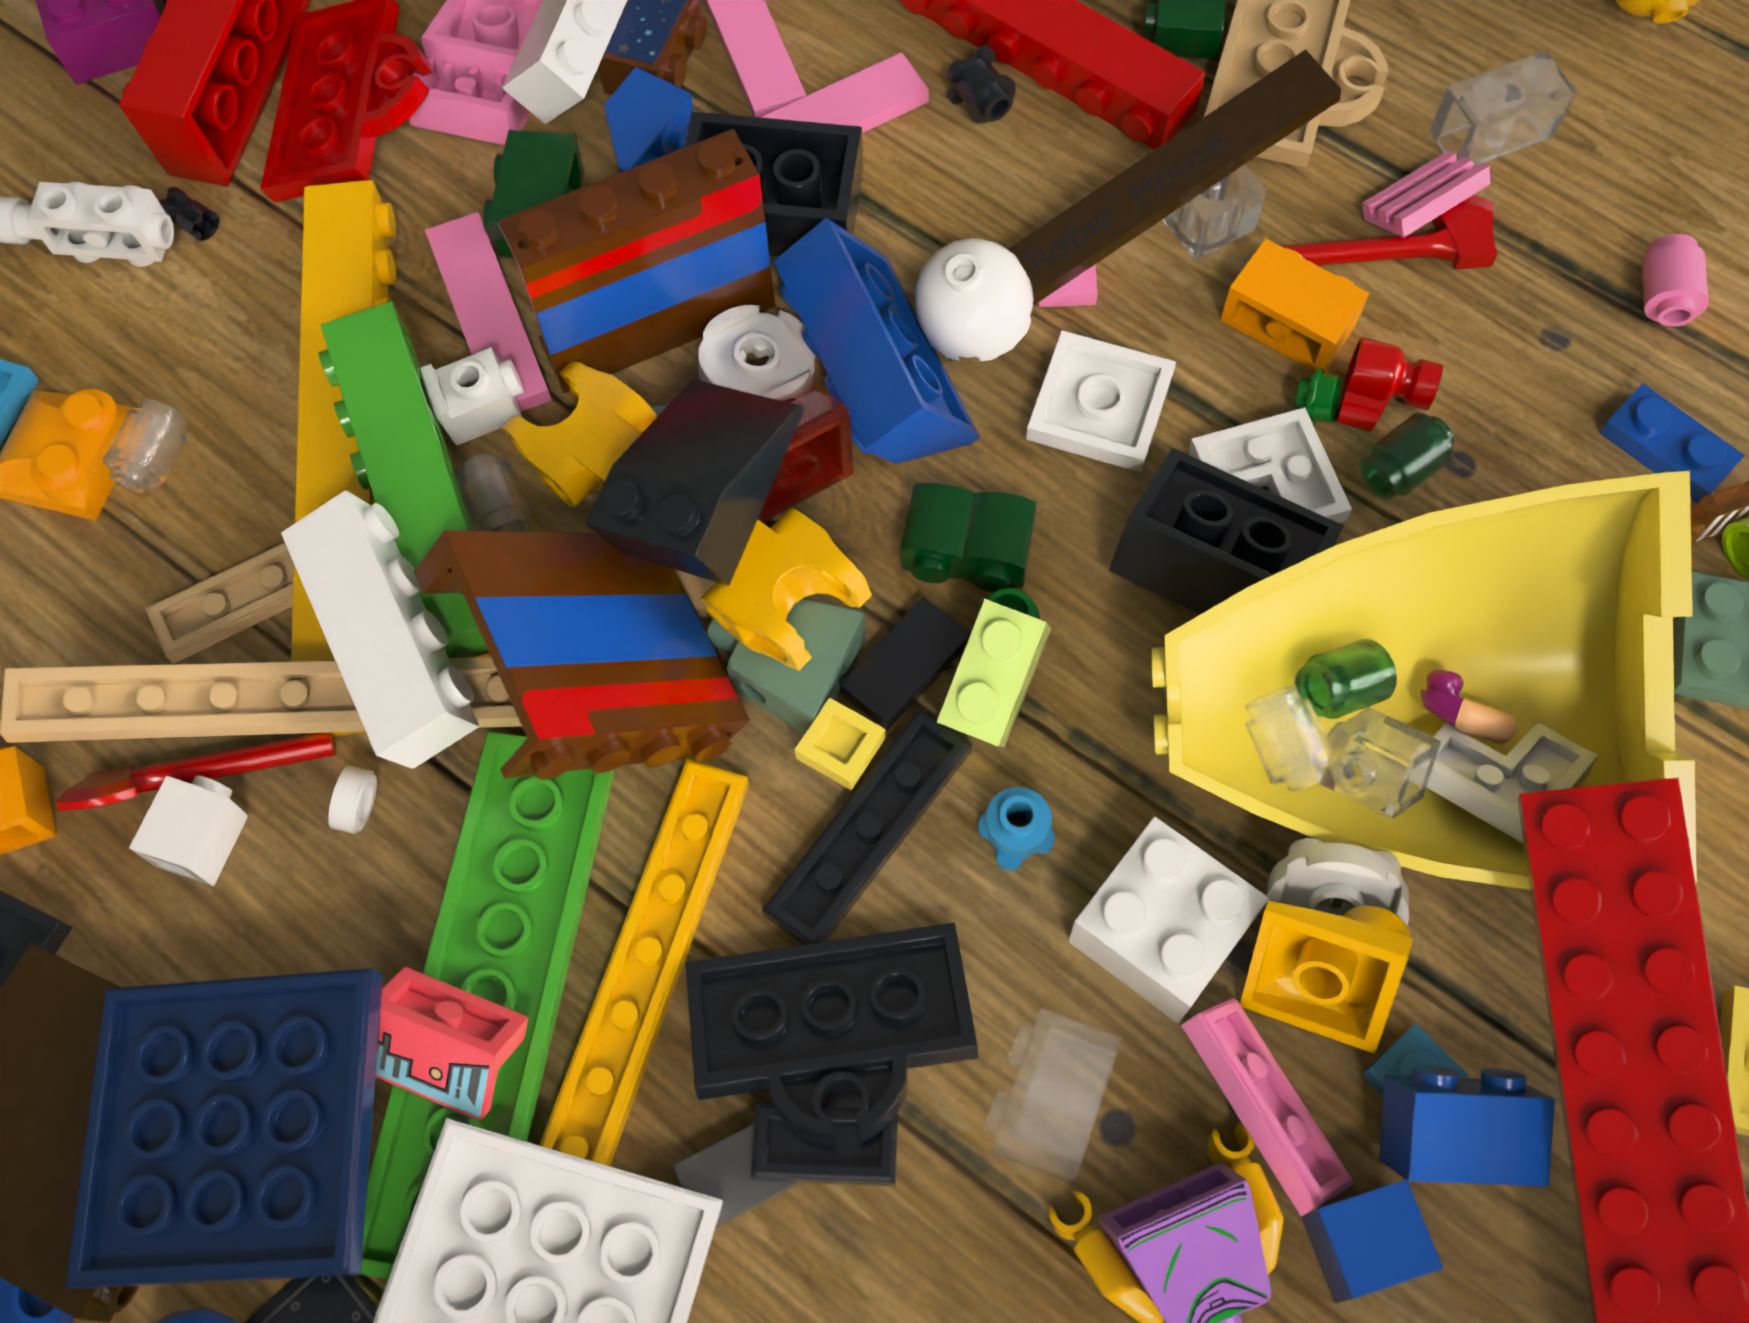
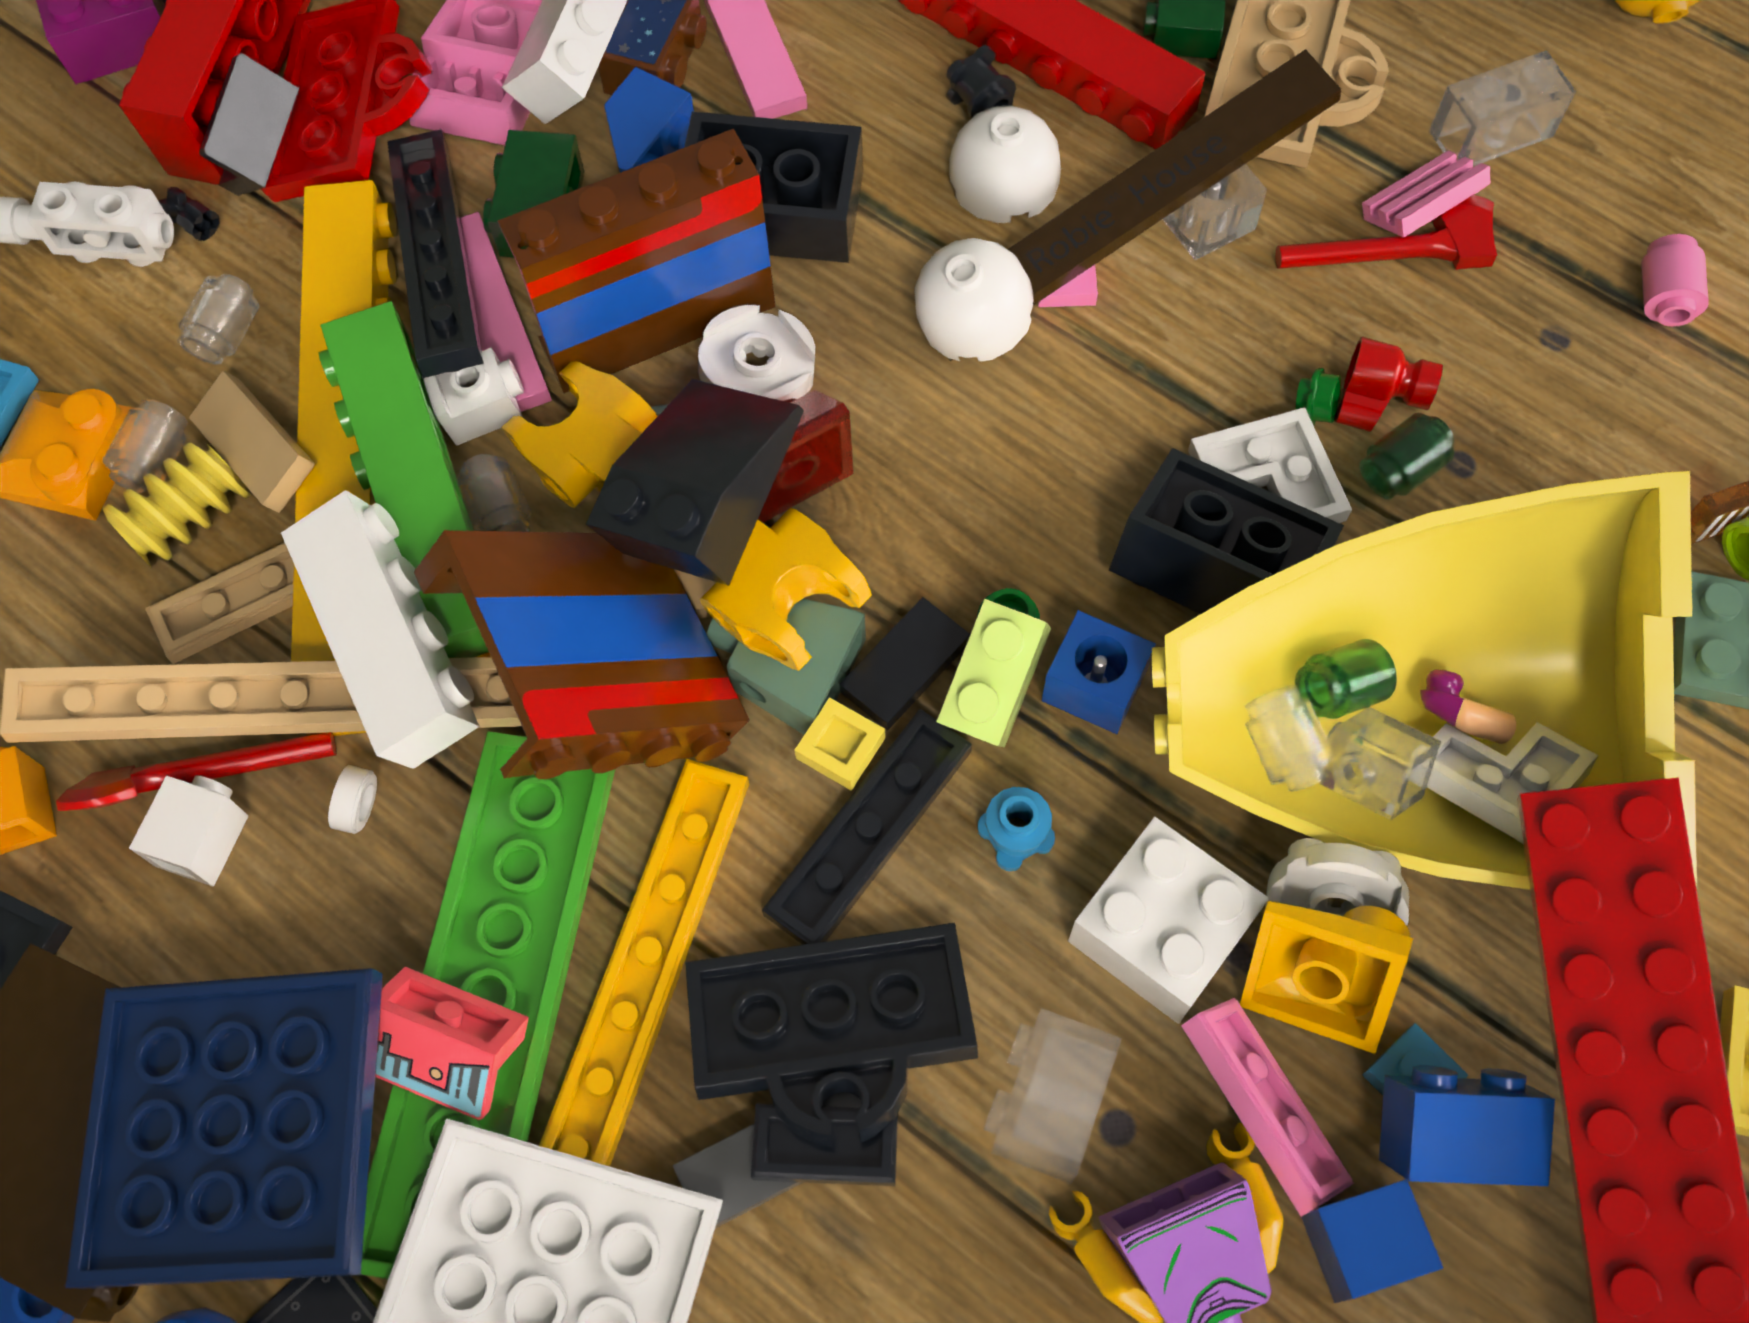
bright pink tile [760,52,929,133] -> none
blue slope [773,218,980,464] -> none
dark green brick [901,483,1037,592] -> none
white plate [1026,330,1176,473] -> none
light orange brick [1220,238,1370,372] -> none
blue plate [1599,383,1745,506] -> none
none -> light yellow piece [103,443,251,569]
none -> clear brick [178,274,260,364]
none -> tan tile [189,371,315,513]
none -> panel [199,54,299,196]
none -> black plate [387,129,484,378]
none -> white cylinder [949,106,1061,223]
none -> blue piece [1042,610,1156,734]

